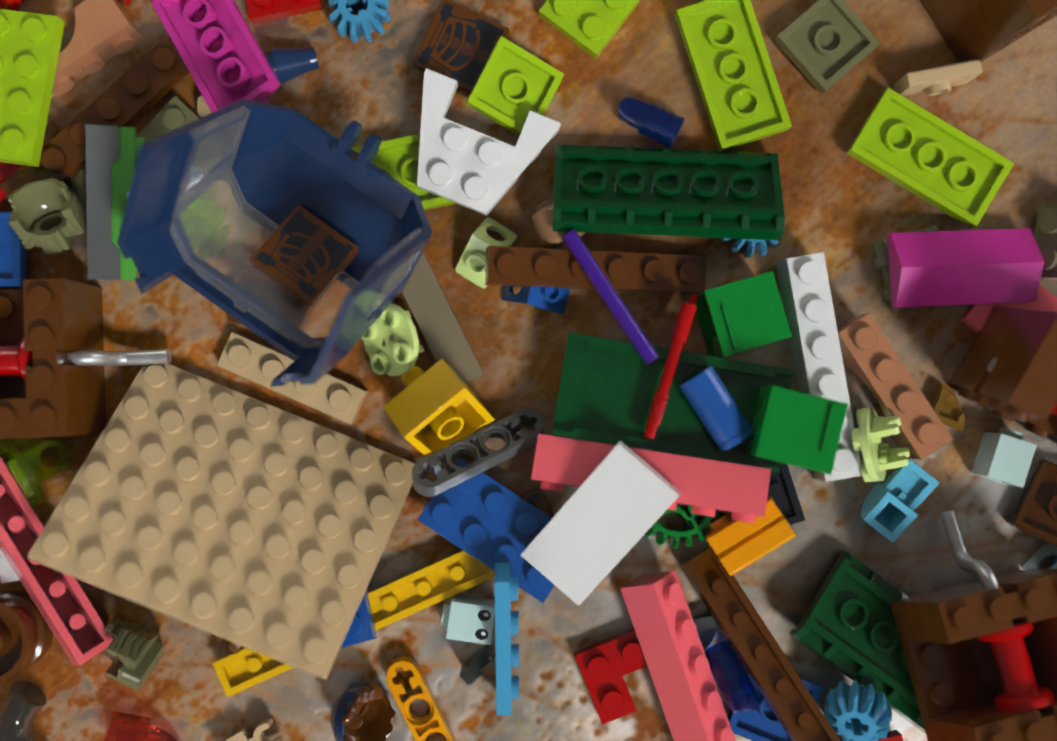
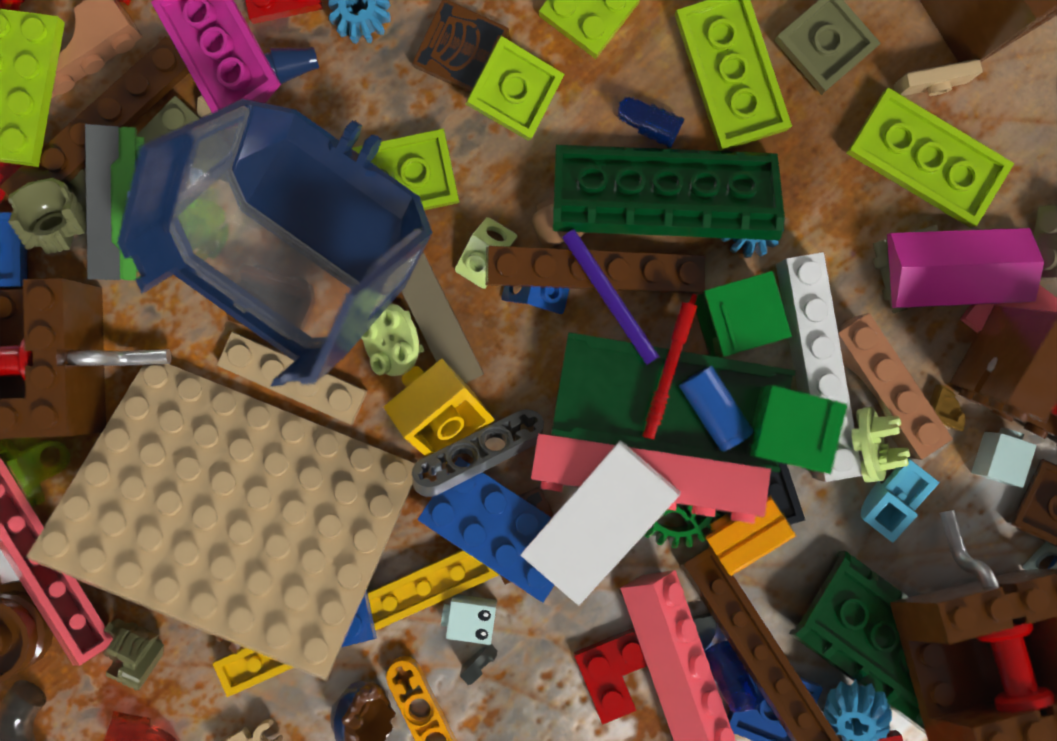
tile [250,205,359,308] -> none
white wing [417,68,561,216] -> none
dark azure plate [494,562,519,715] -> none

